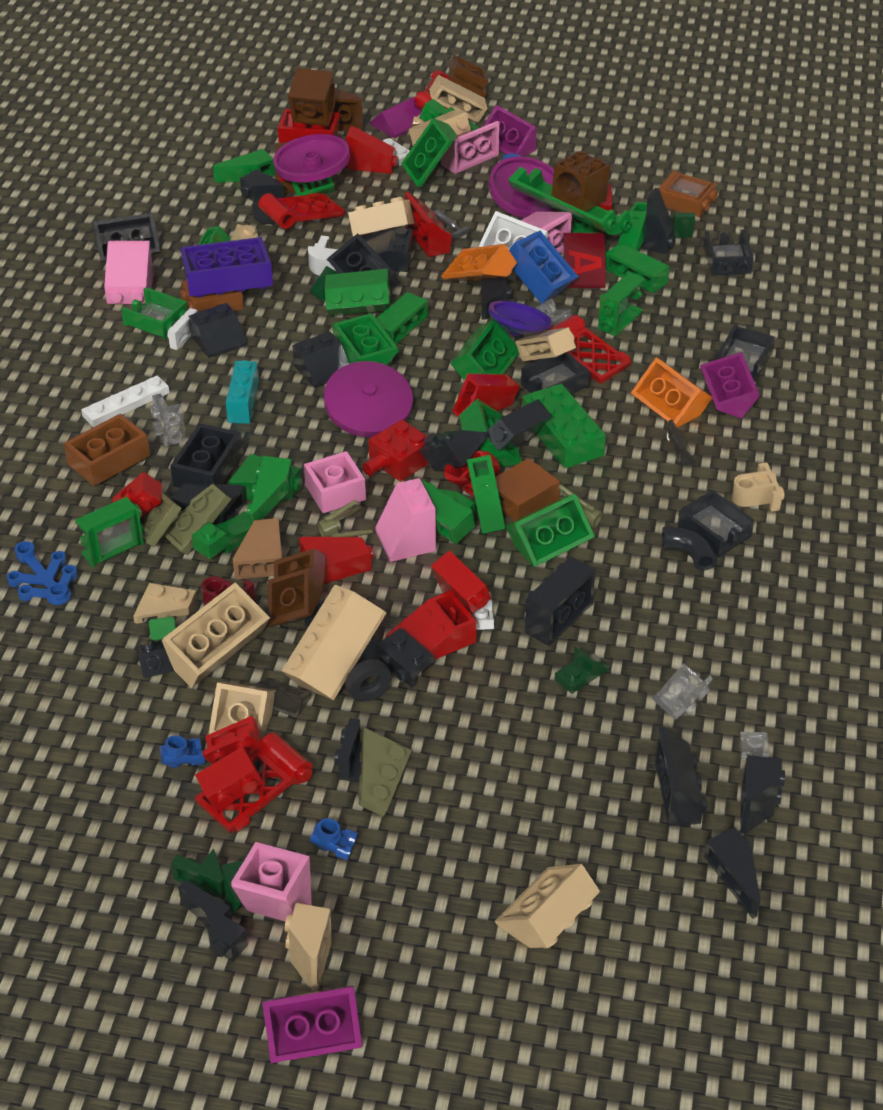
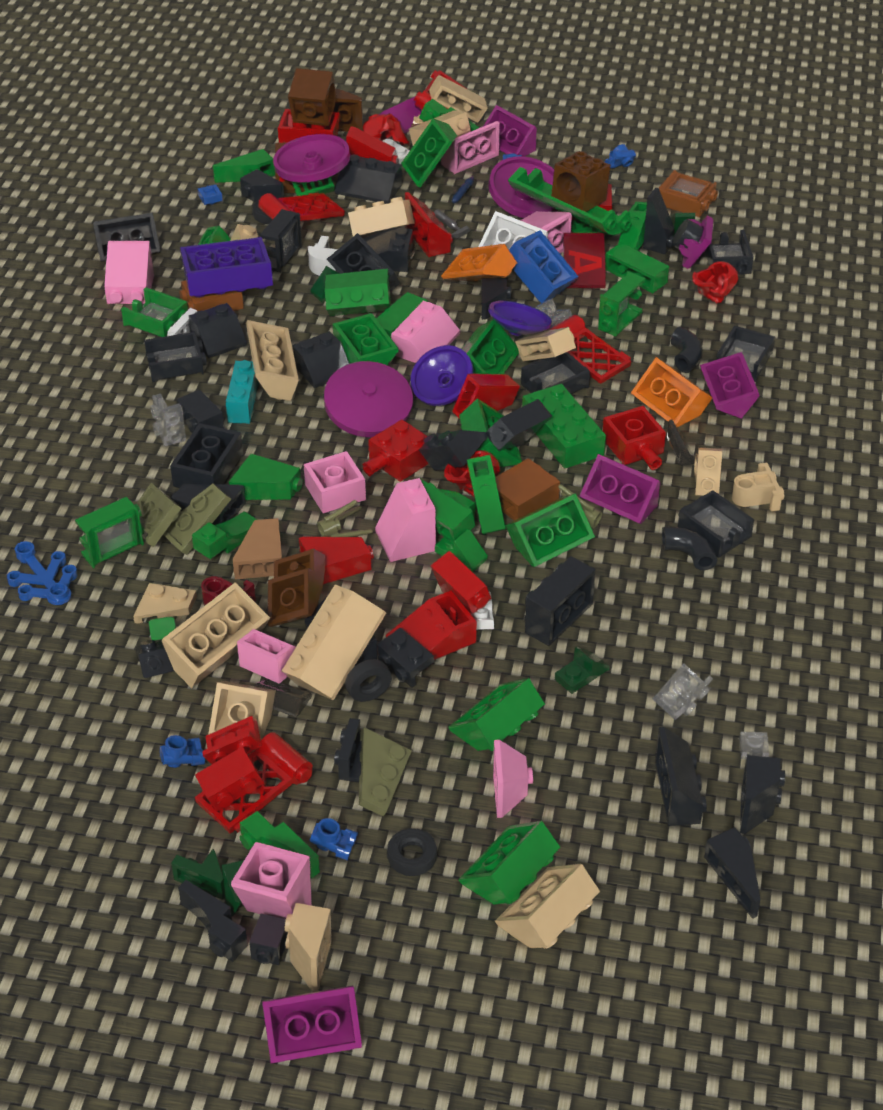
dark orange brick [64,413,150,486] -> none
white plate [81,376,170,427] -> none
red brick [112,472,162,527] -> none
green slope [247,456,293,525] -> none
reddish brown slope [448,54,488,98] -> none
none -> black window [144,332,207,383]
none -> black brick [176,389,224,433]
none -> blue plate [198,184,223,205]
none -> bright pink slope [237,629,296,683]
none -> green slope [239,811,320,879]
none -> tan slope [246,320,299,401]
none -> black brick [249,914,288,965]
none -> black window [260,209,302,273]
none -> black slope [335,155,402,204]
none -> red head [362,114,410,146]
none -> black tyre [387,828,437,876]
none -> bright pink slope [391,301,460,363]
none -> dark purple dish [410,345,473,406]
none -> green slope [435,529,488,572]
none -> green slope [448,678,545,751]
none -> dark blue piece [452,177,474,203]
none -> green slope [458,821,560,905]
none -> bright pink slope [493,740,533,818]
none -> magenta slope [579,454,660,524]
none -> red brick [603,406,666,470]
none -> blue plate [604,144,636,169]
none -> black cylinder [671,326,703,373]
none -> magenta piece [672,215,714,269]
none -> red head [692,261,738,304]
none -> tan pin [694,448,722,495]

